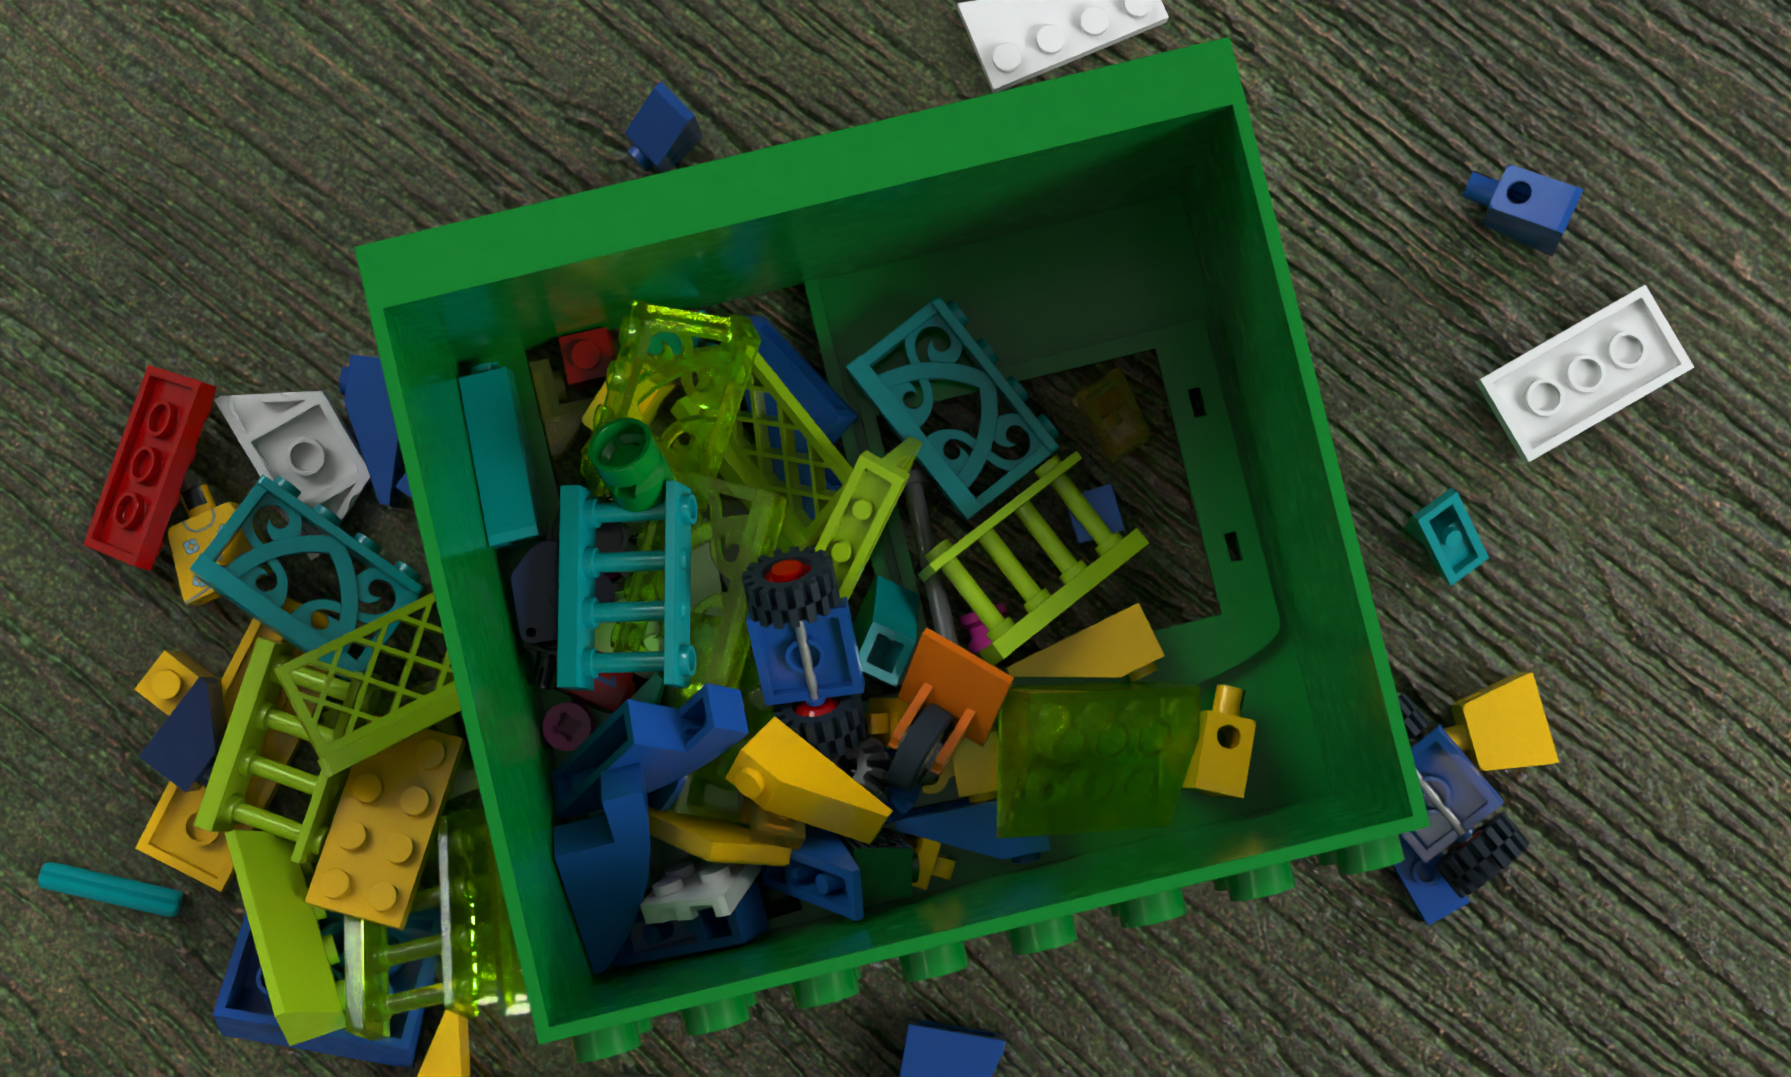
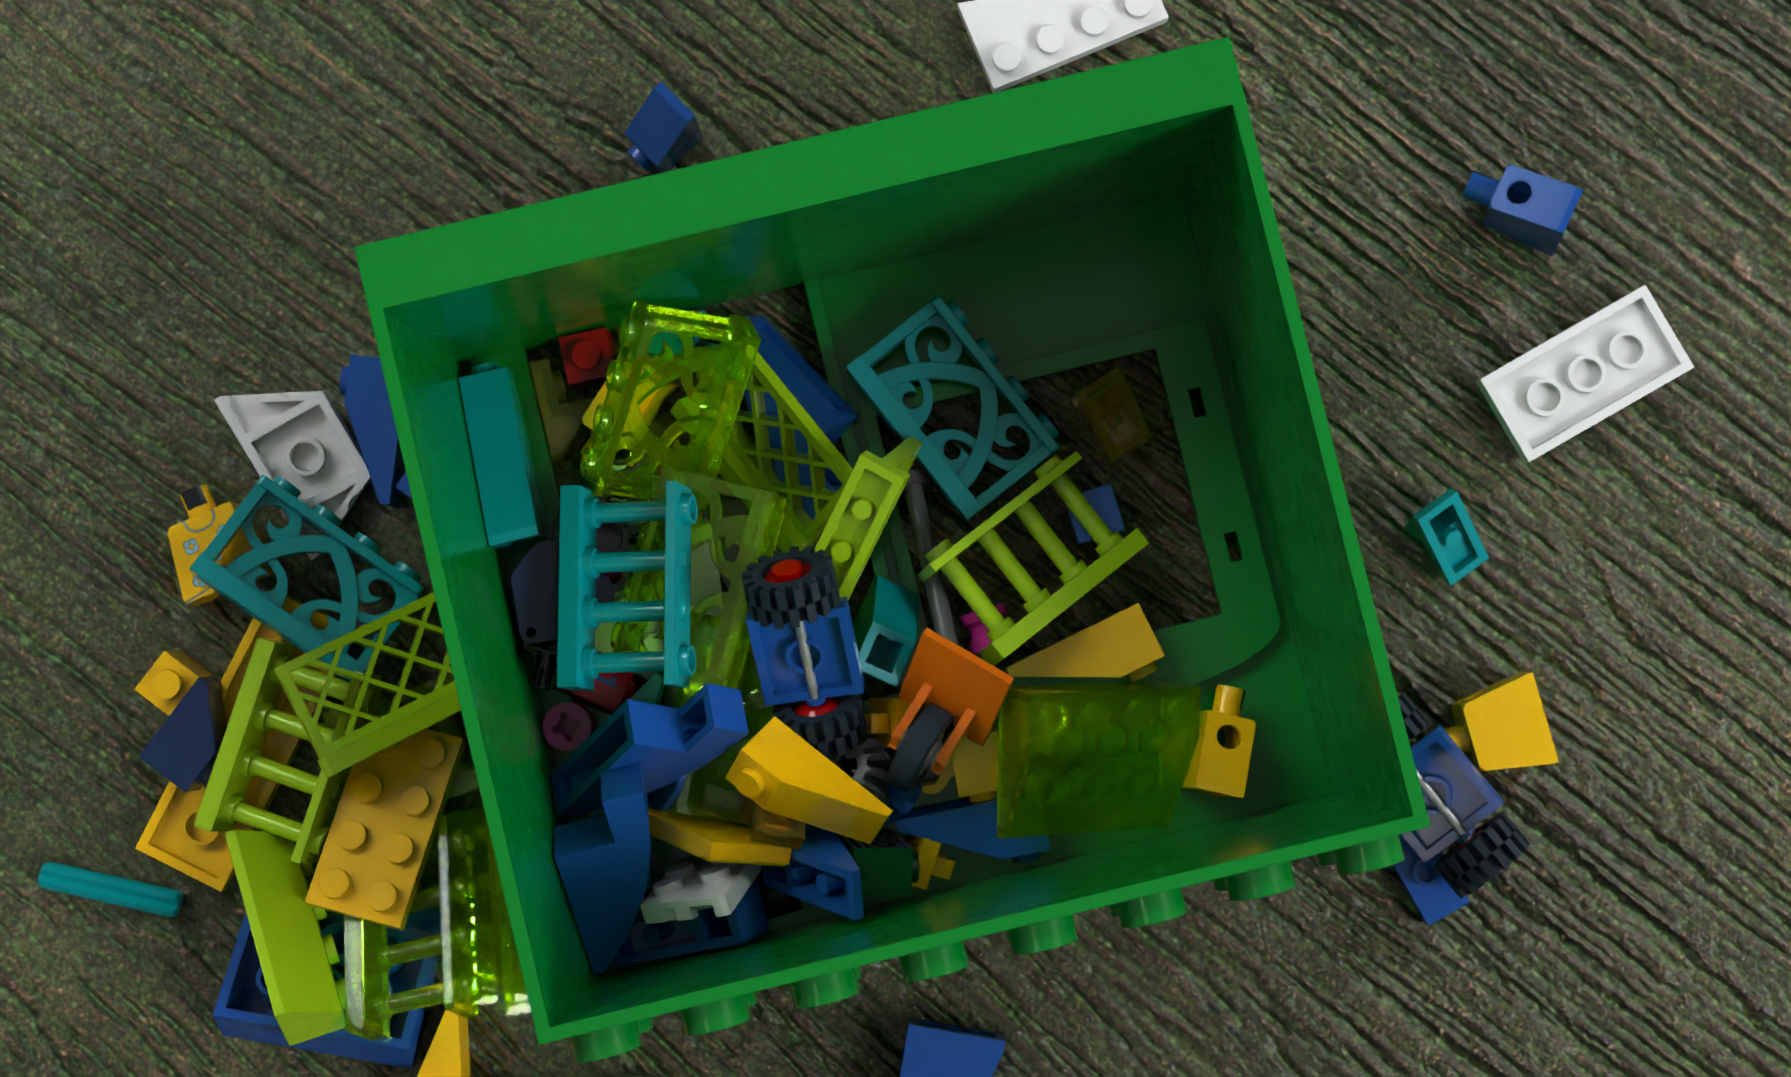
red plate [83,365,217,571] -> none
green wheel [588,417,674,512] -> none

